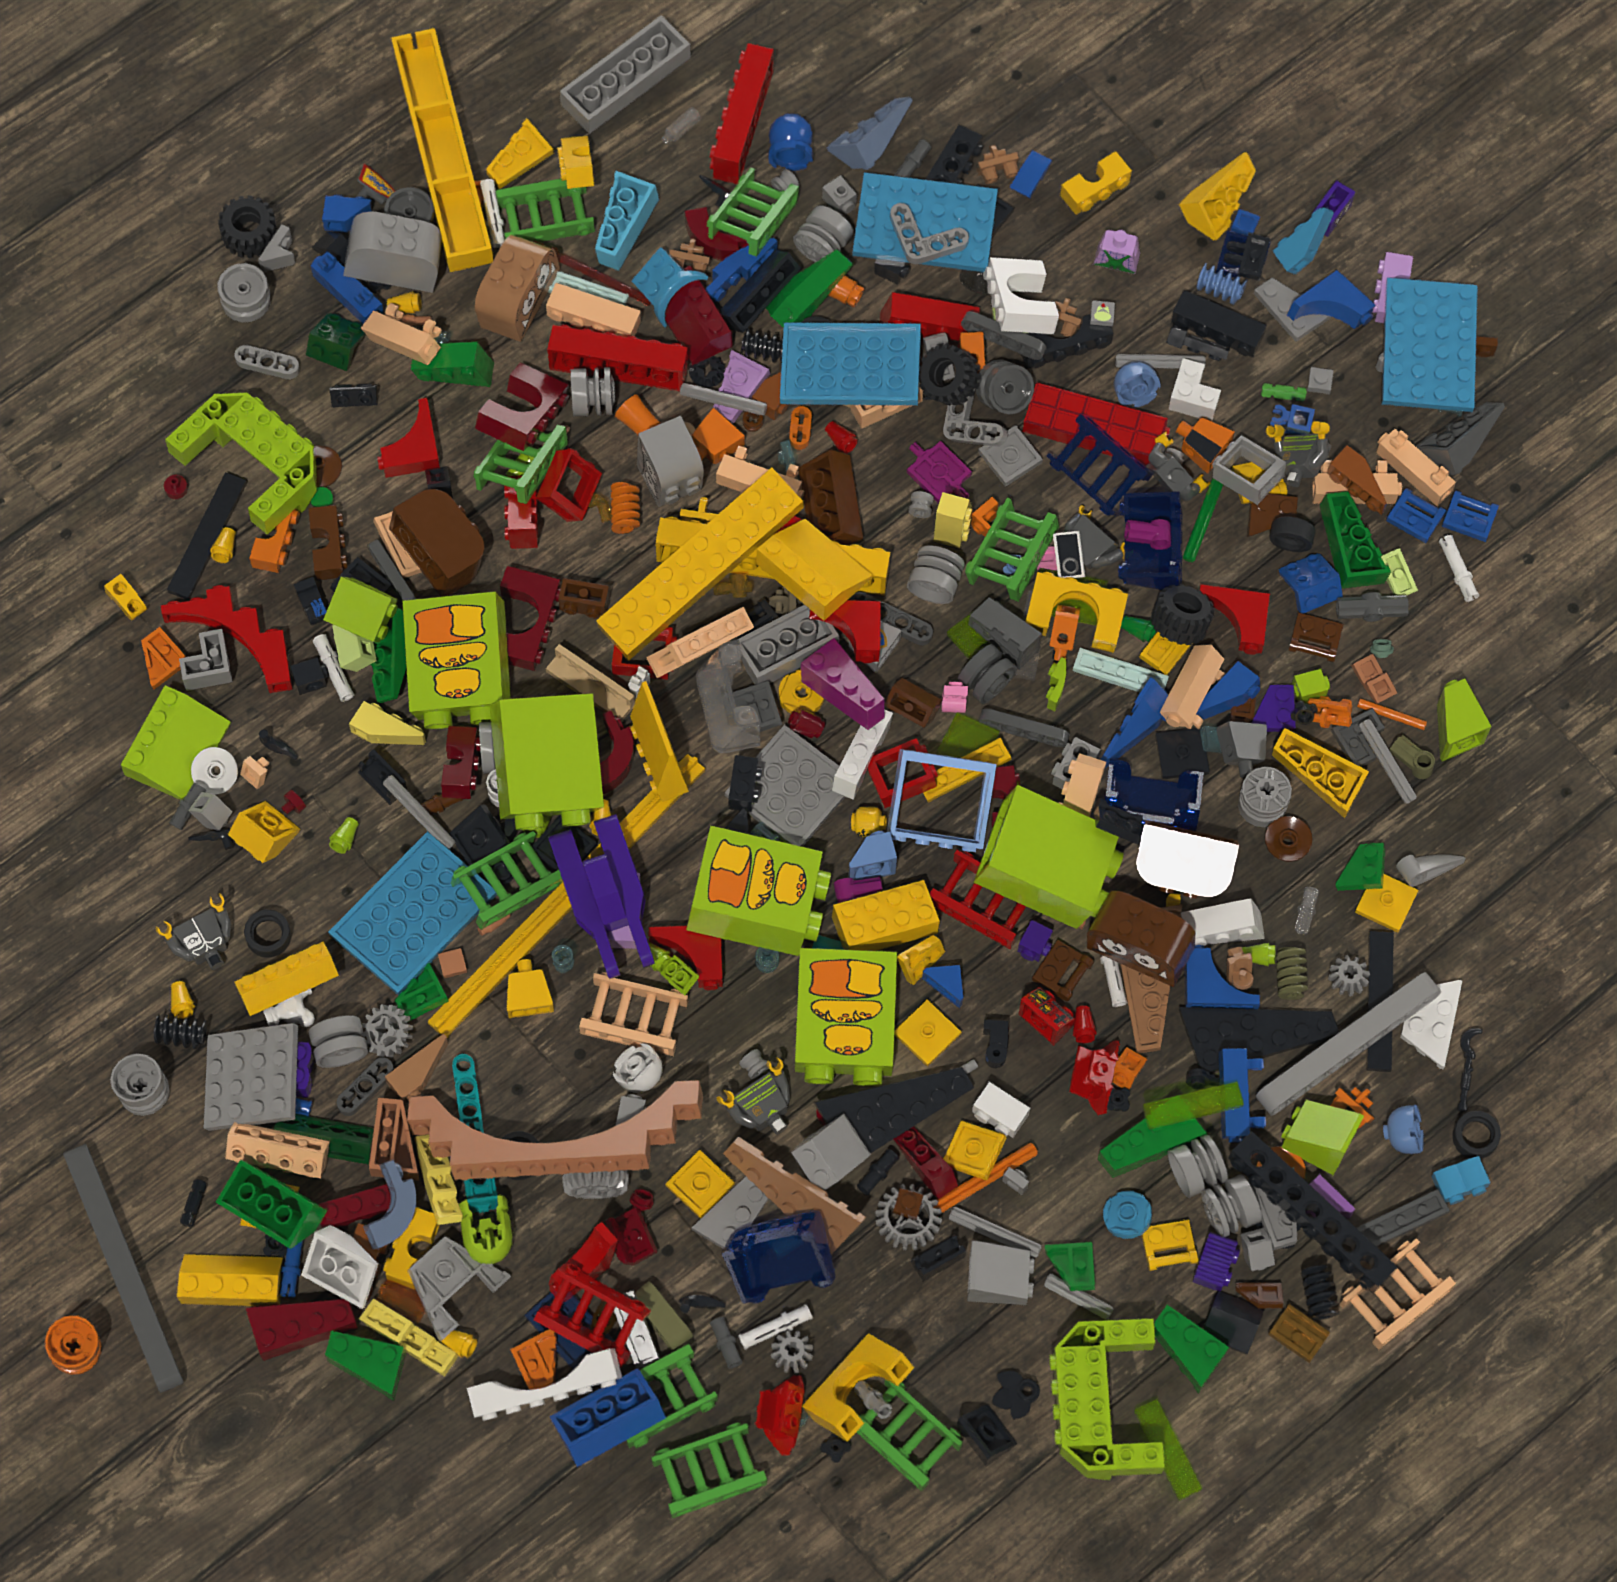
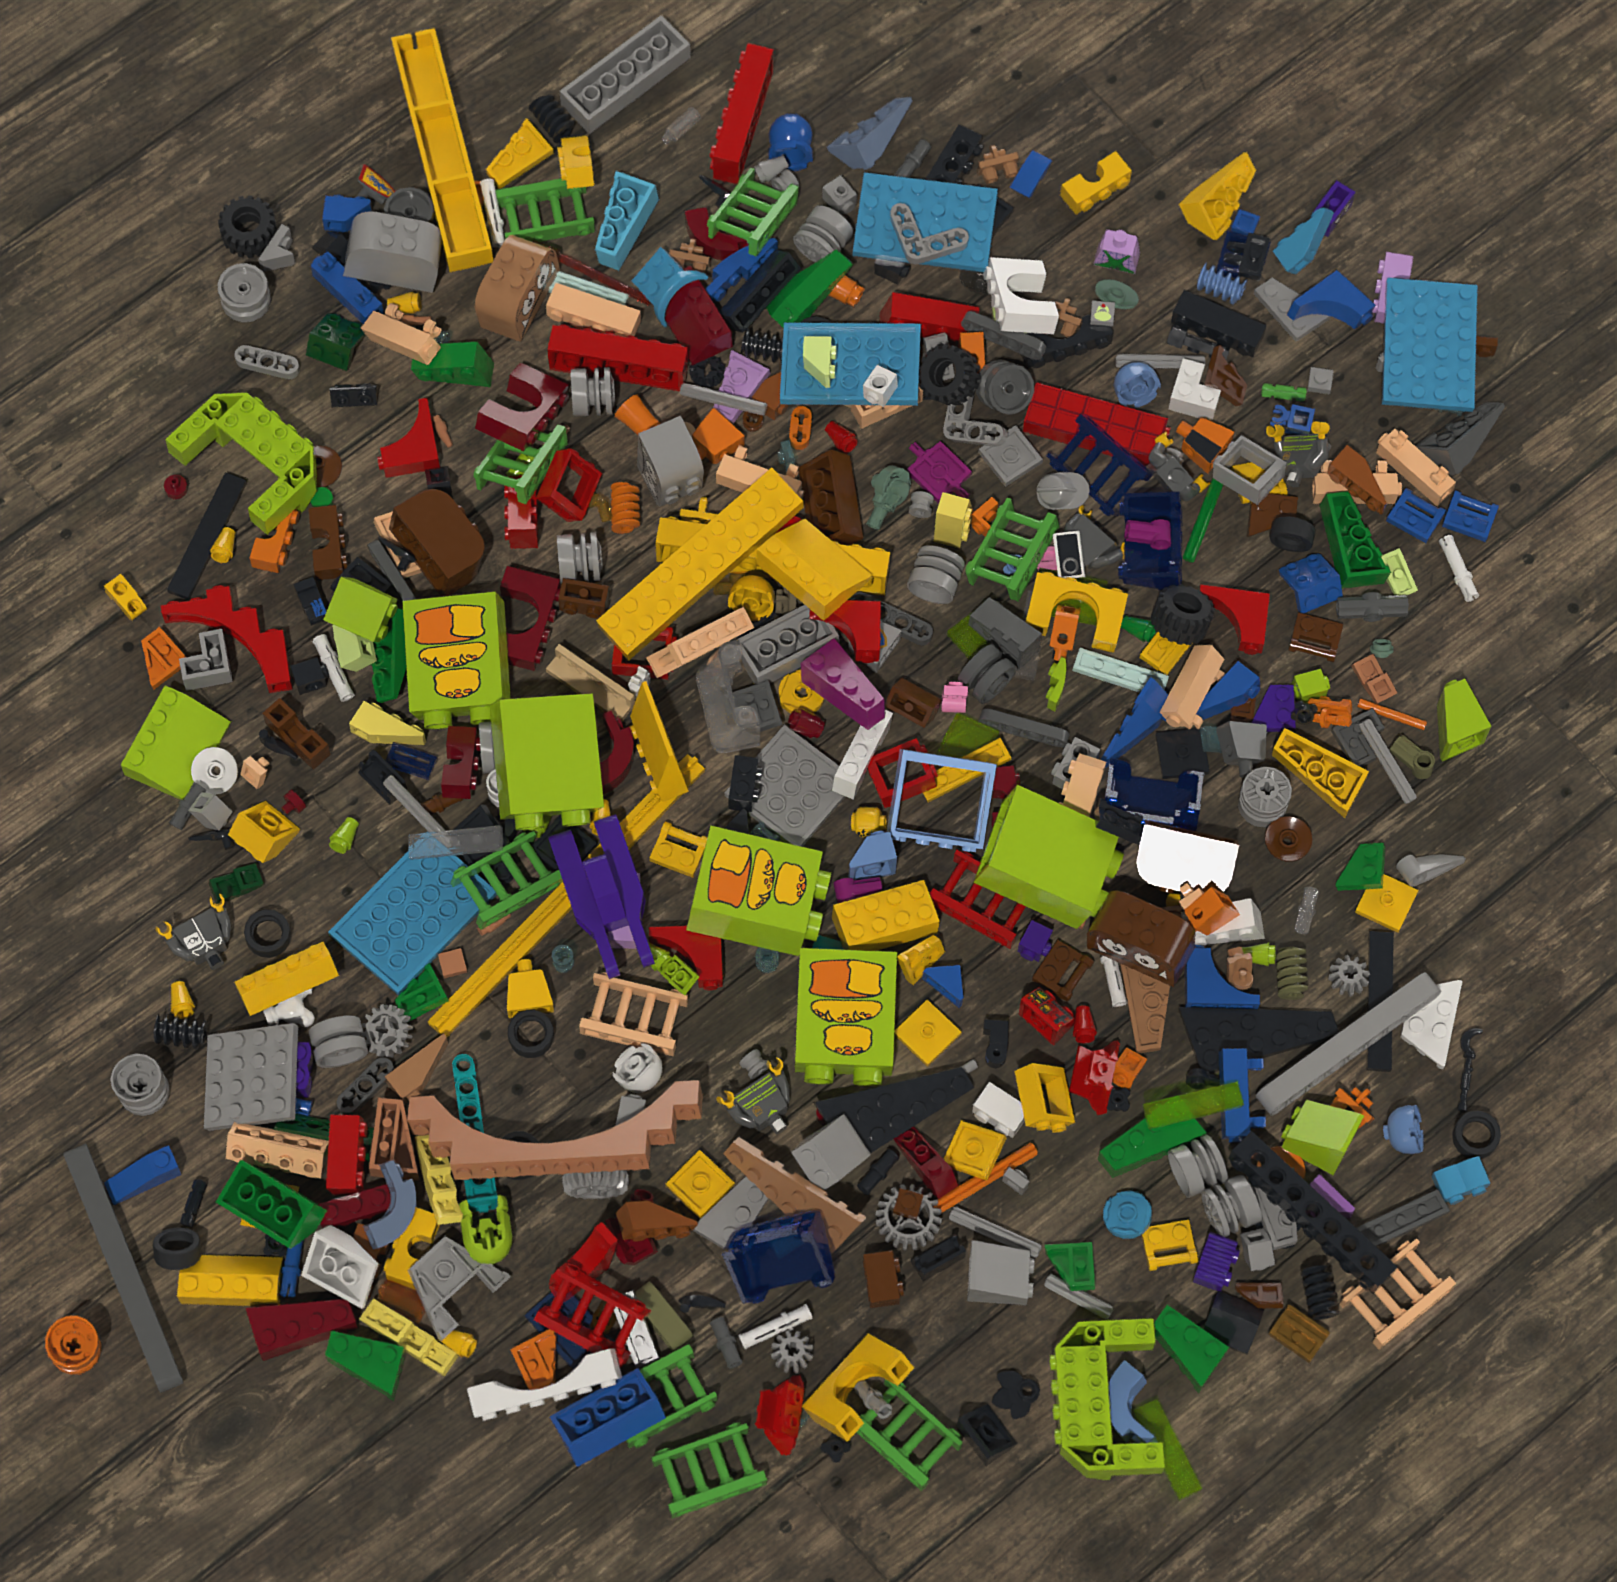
none -> blue slope [104,1145,182,1205]
none -> black tyre [153,1228,201,1270]
none -> dark green slope [209,863,264,904]
none -> reddish brown arch [262,698,331,770]
none -> red wedge [326,1115,367,1196]
none -> black bar [378,535,416,572]
none -> clear blue tile [385,742,438,780]
none -> clear tile [408,825,503,860]
none -> nougat piece [431,415,453,448]
none -> black tyre [508,1010,554,1058]
none -> black piece [529,94,575,144]
none -> light grey wheel [557,532,603,584]
none -> dark orange slope [616,1201,698,1241]
none -> yellow plate [649,821,708,878]
none -> yellow cylinder [728,575,775,621]
none -> light grey cone [754,155,789,183]
none -> yellowish green slope [803,336,836,388]
none -> white brick [863,365,898,407]
none -> reddish brown brick [863,1250,904,1308]
none -> sand green pin [866,466,911,531]
none -> yellow window [1015,1063,1075,1133]
none -> light grey piece [1036,472,1090,510]
none -> sand green dish [1095,280,1139,309]
none -> medium blue arch [1108,1360,1158,1443]
none -> light nougat tile [1179,883,1204,910]
none -> orange torso [1184,887,1240,935]
none -> reddish brown wing [1204,345,1247,407]

